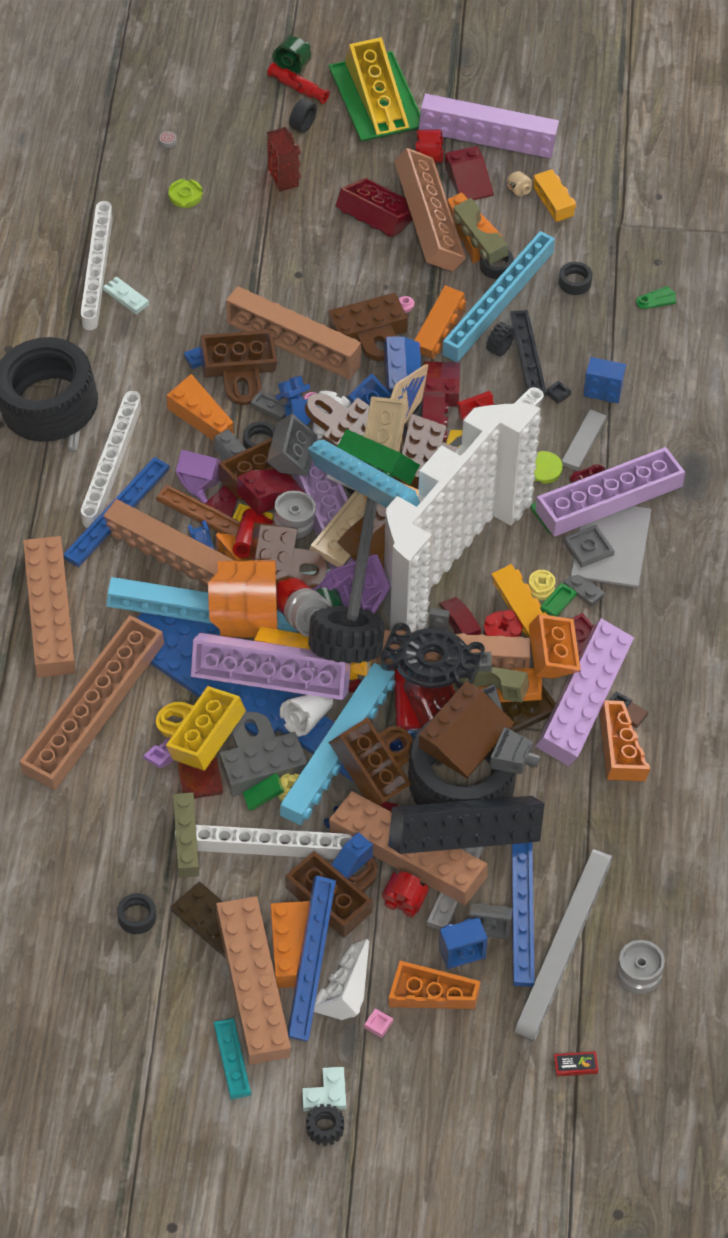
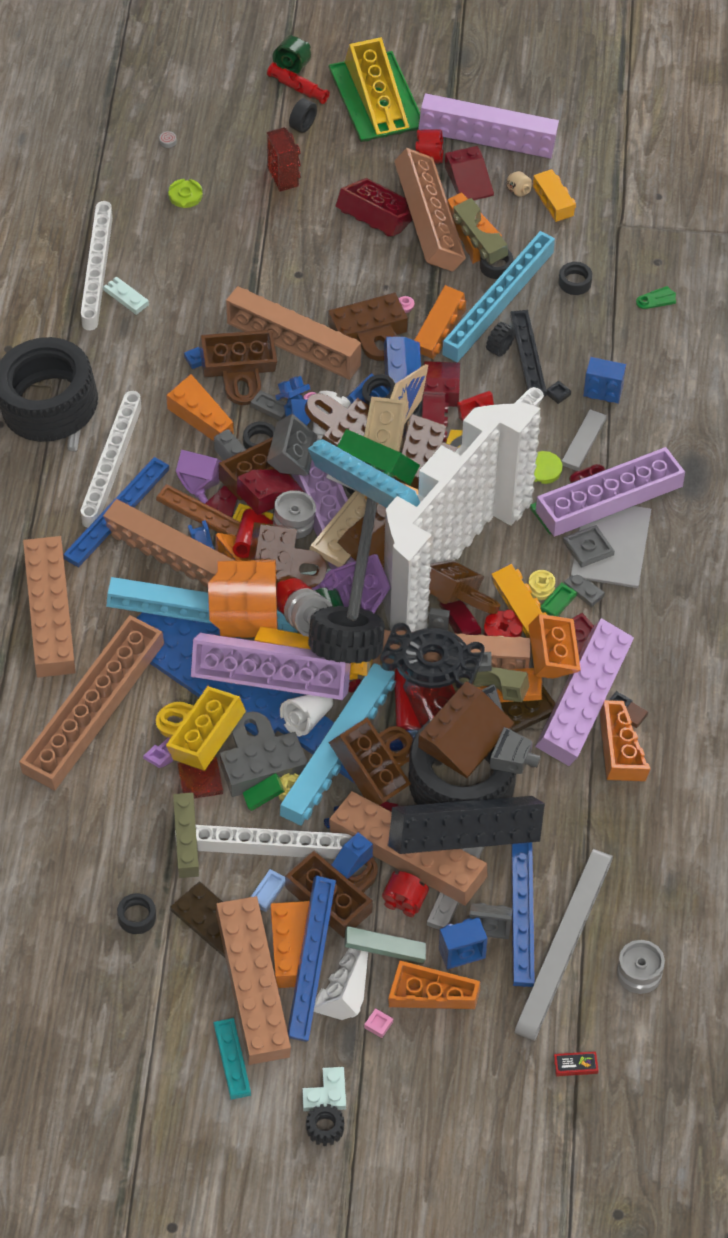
none -> light blue tile [251,869,285,912]
none -> tile [345,926,426,963]
none -> black tyre [362,374,395,406]
none -> reddish brown brick [429,560,501,614]

